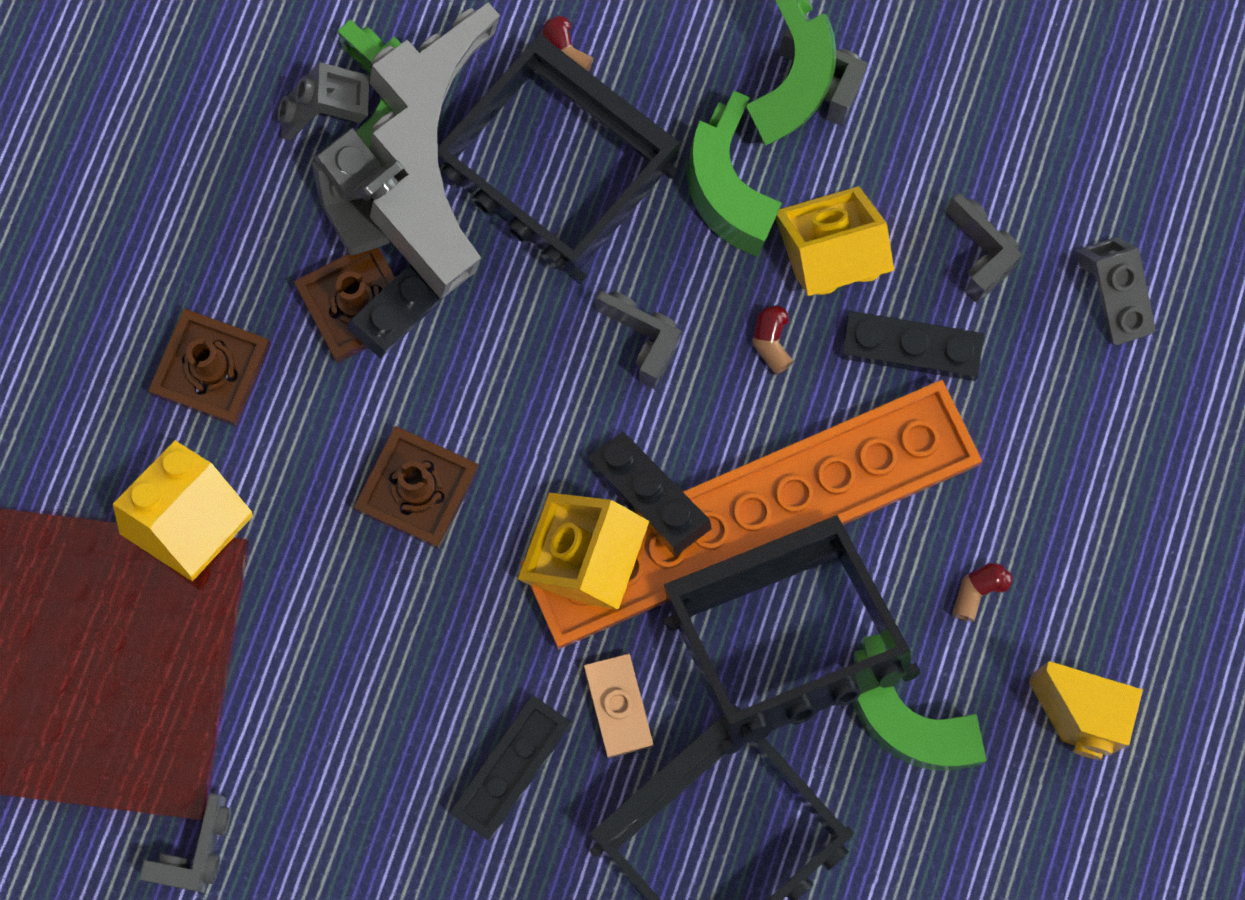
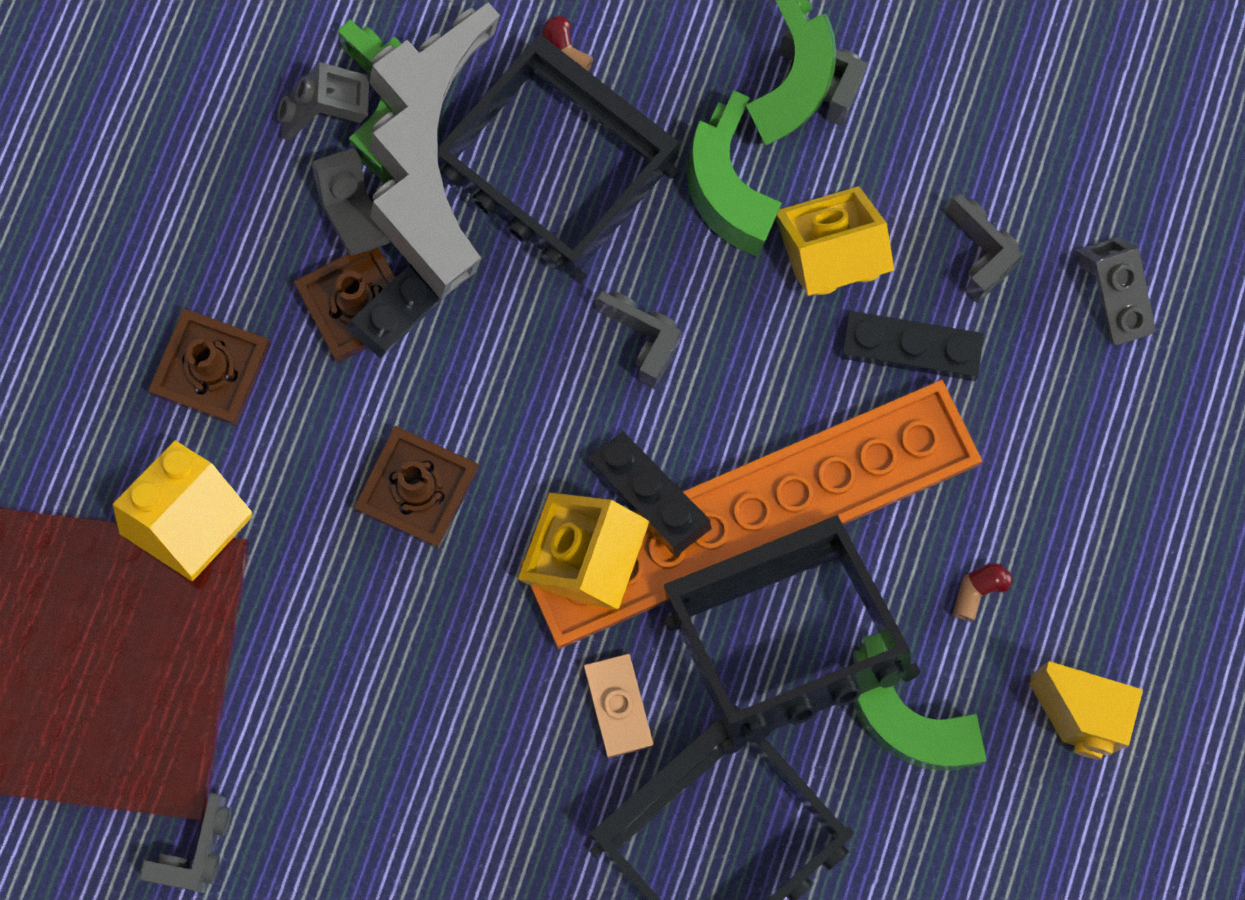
dark grey bracket [314,128,404,202] -> none
black plate [450,695,572,842] -> none
arm [752,305,794,375] -> none

